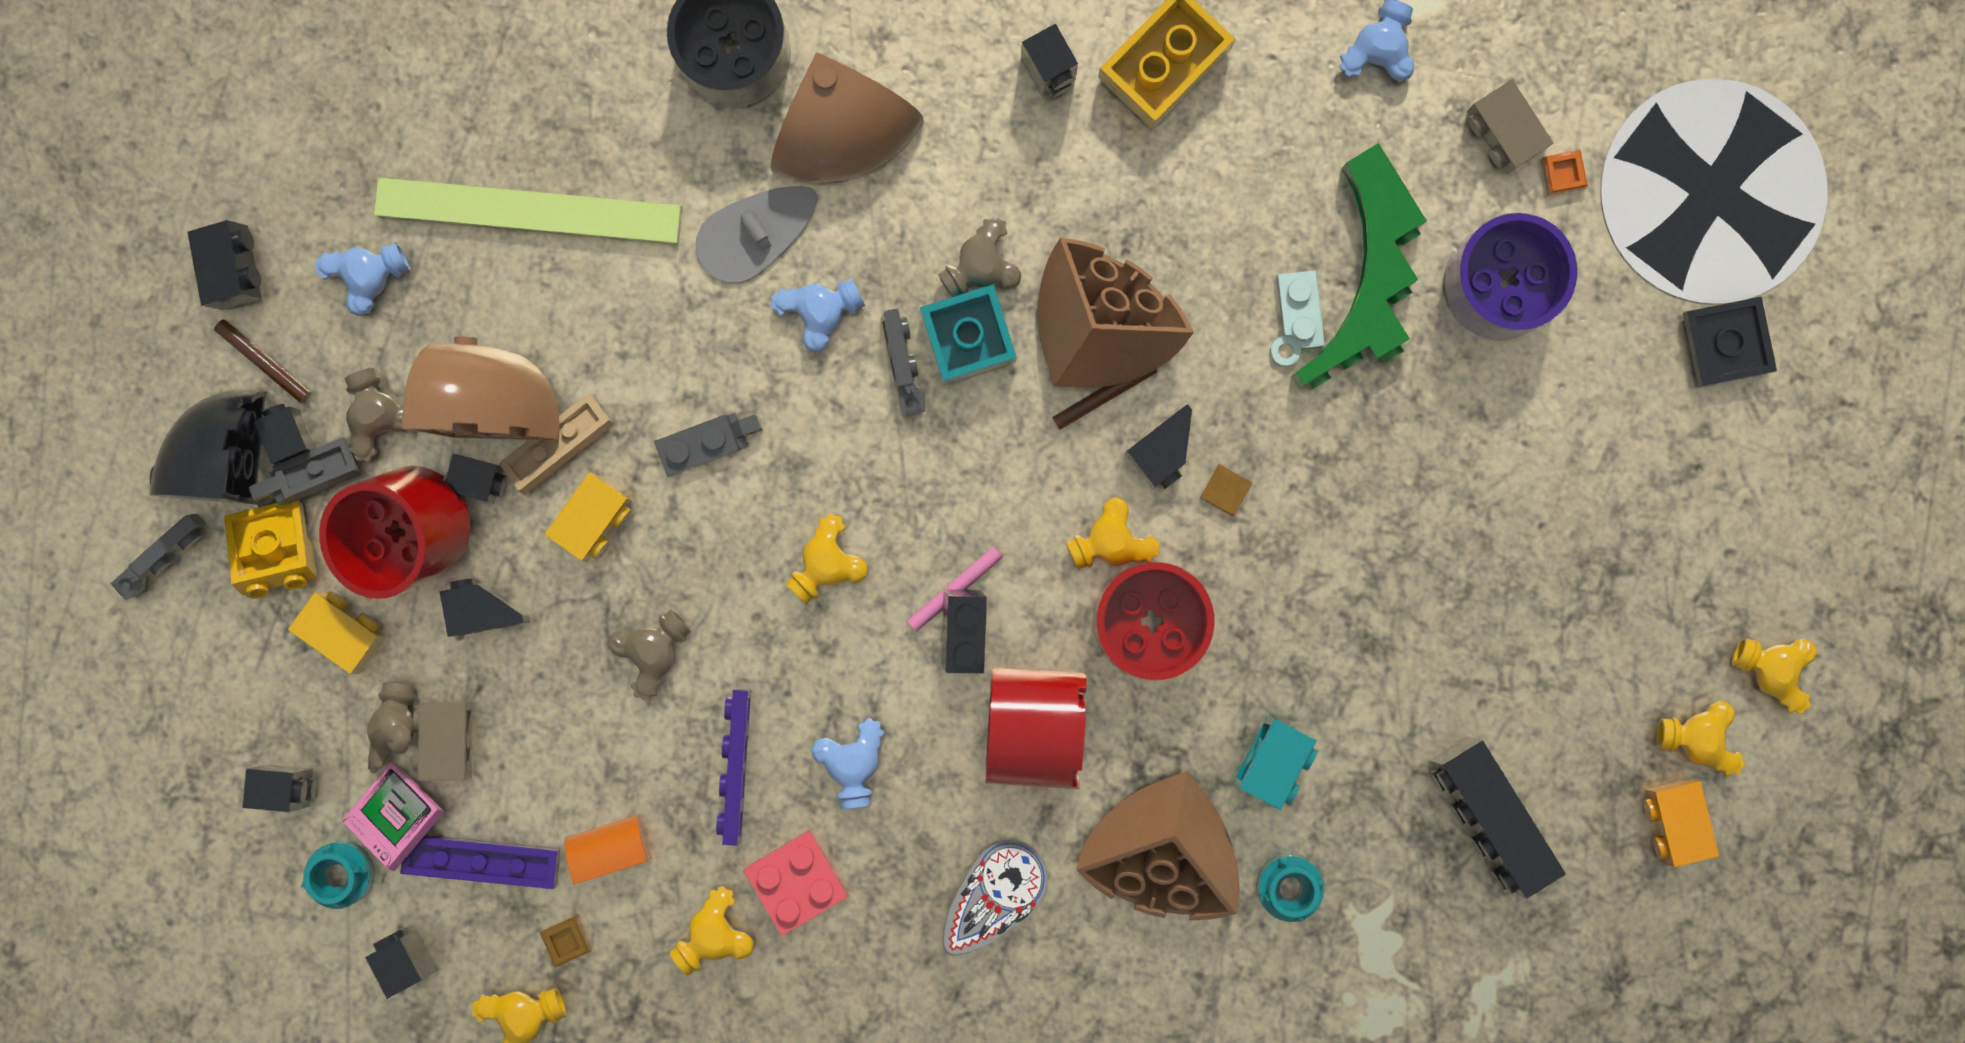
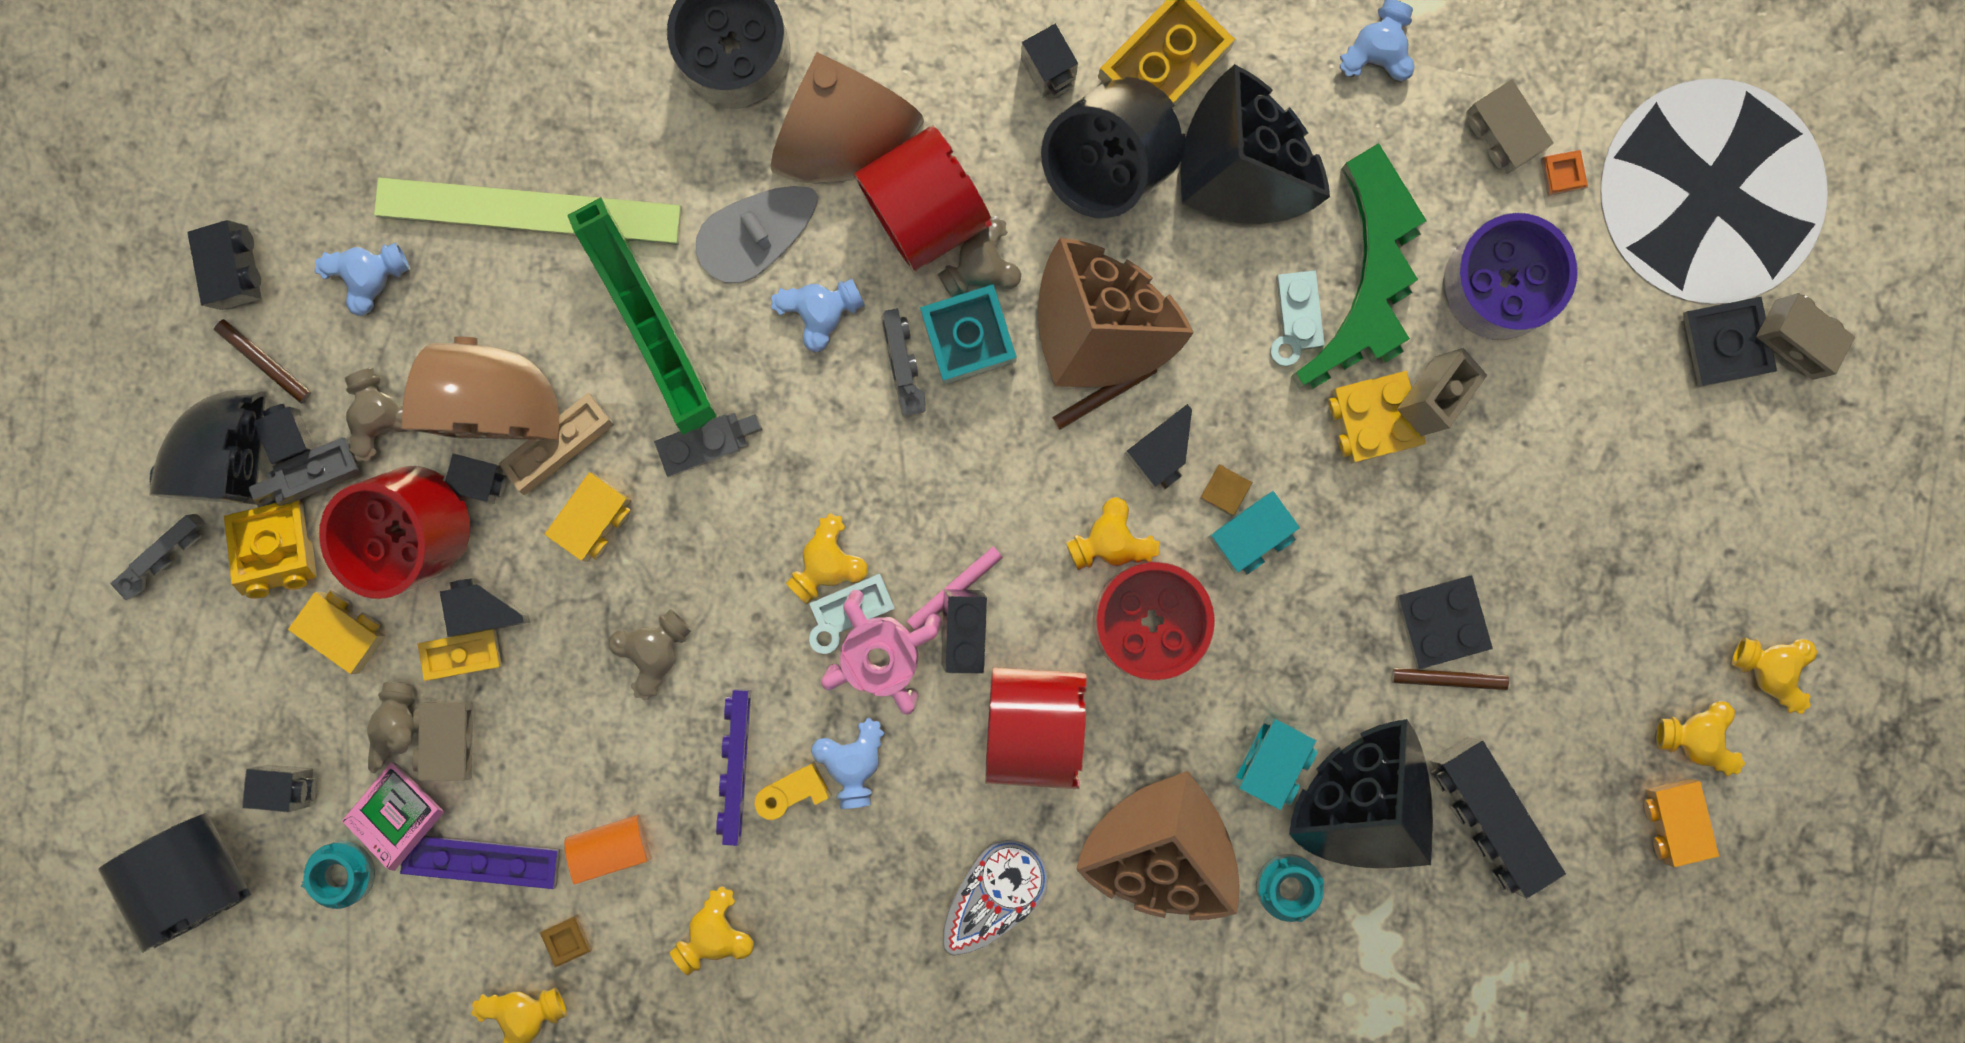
black brick [365,928,438,999] -> none
coral plate [743,830,849,936] -> none
none -> black brick [98,813,251,953]
none -> yellow plate [417,629,502,681]
none -> green arch [567,197,717,435]
none -> yellow leg [754,761,832,820]
none -> light aqua hinge [809,574,895,654]
none -> bright pink plate [821,590,942,715]
none -> red brick [853,125,992,273]
none -> black brick [1041,77,1186,218]
none -> black brick [1181,64,1330,224]
none -> teal brick [1208,491,1300,575]
none -> black brick [1289,719,1433,869]
none -> yellow plate [1328,370,1426,464]
none -> reddish brown bar [1392,668,1509,690]
none -> black plate [1396,575,1493,669]
none -> dark tan brick [1397,348,1487,436]
none -> dark tan brick [1756,293,1855,380]

